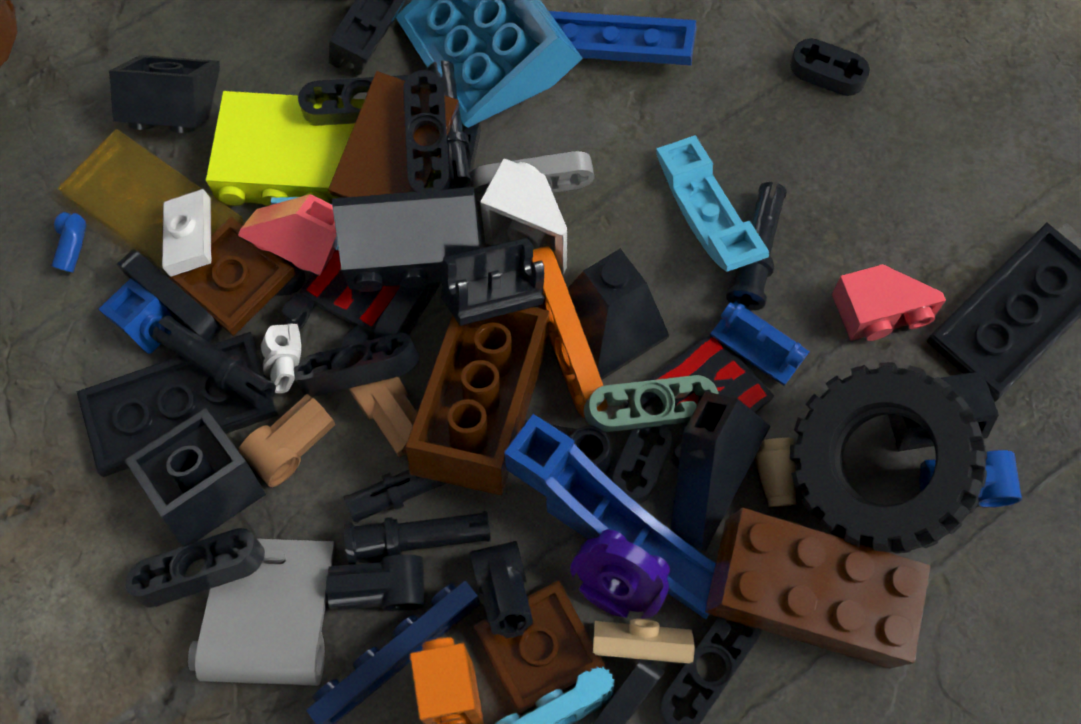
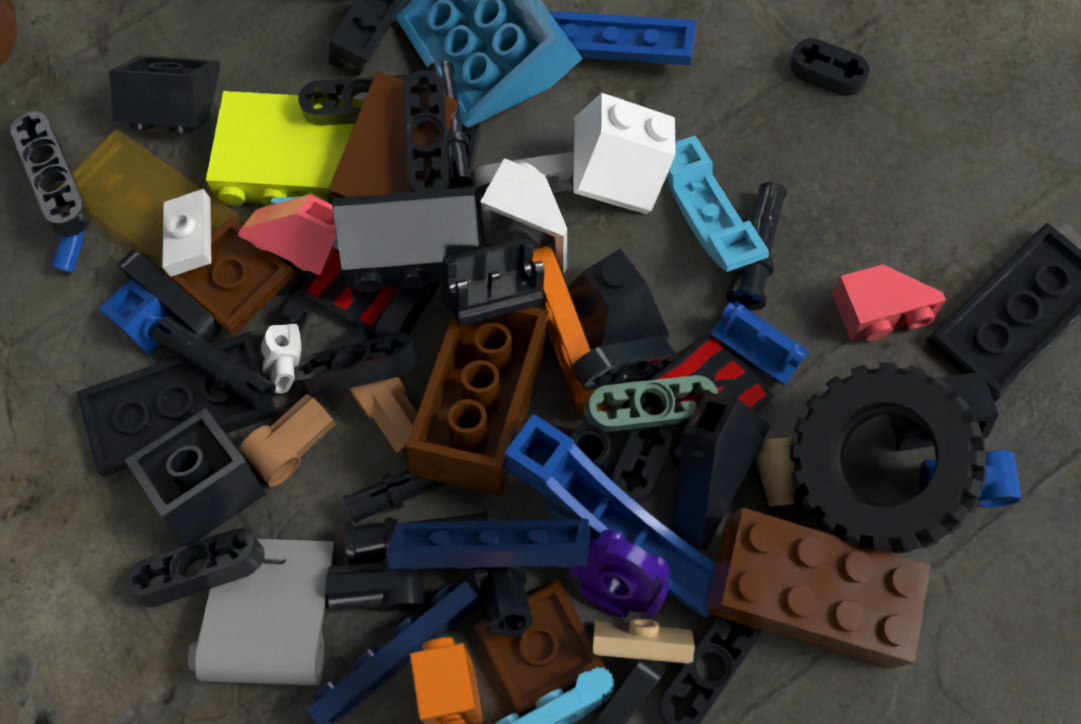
none -> black beam [10,111,91,237]
none -> dark blue plate [386,519,591,570]
none -> black beam [572,336,677,390]
none -> white slope [573,93,675,215]

